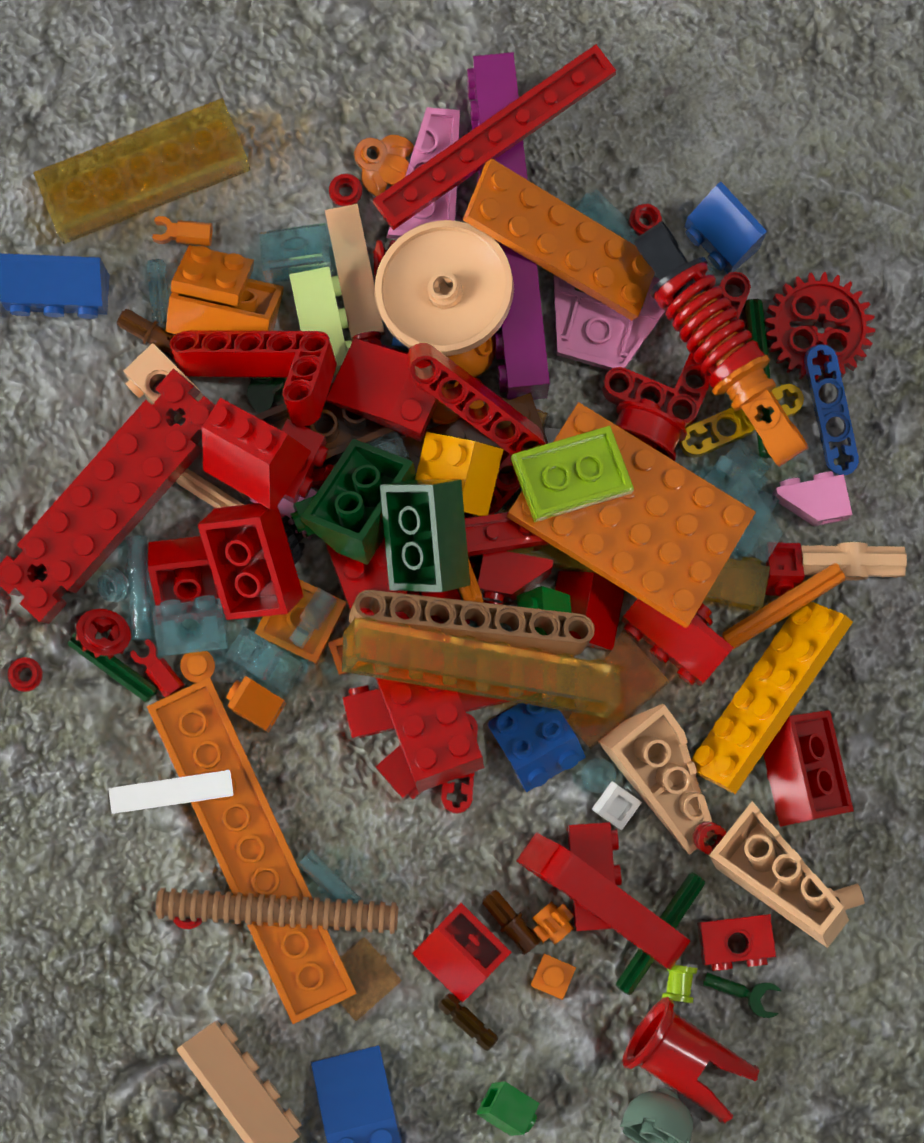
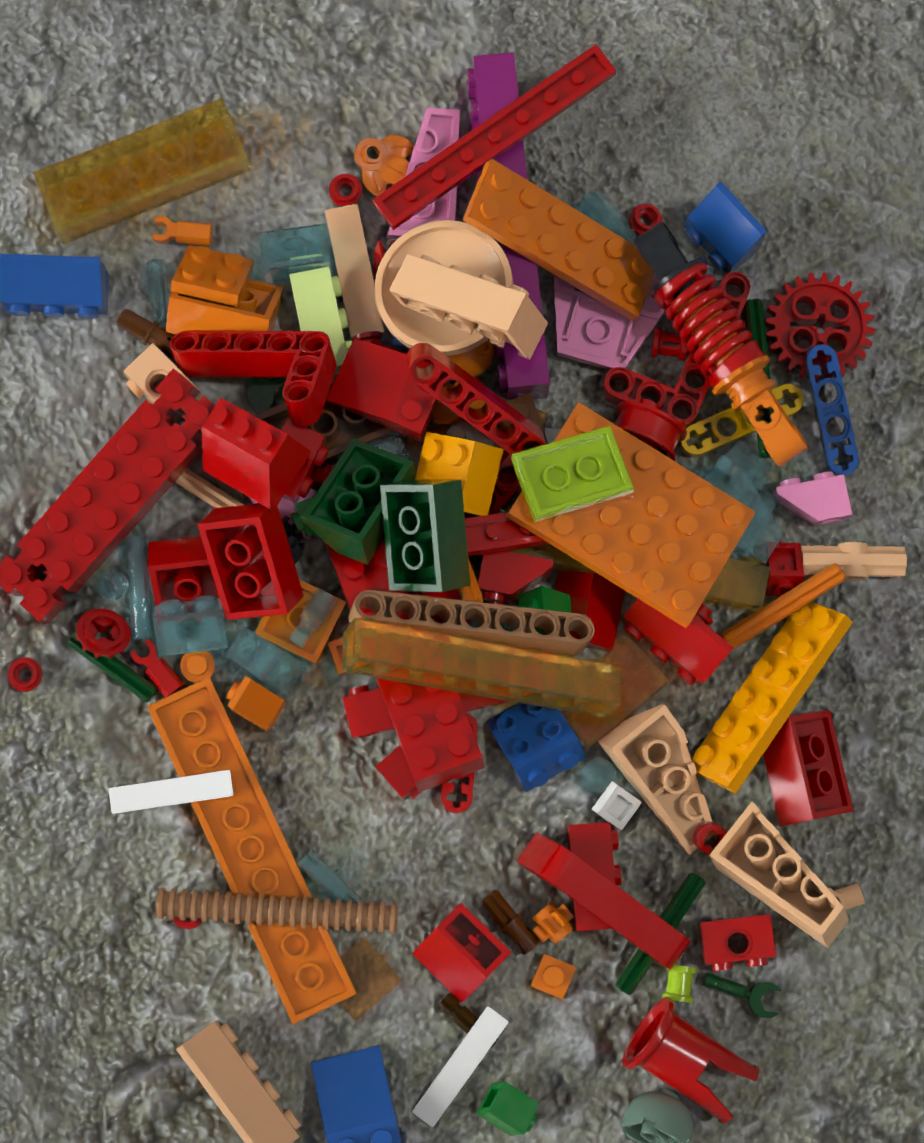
none -> light nougat wedge [389,254,548,360]
none -> white sticker [412,1007,508,1127]
none -> red bush [651,327,687,362]

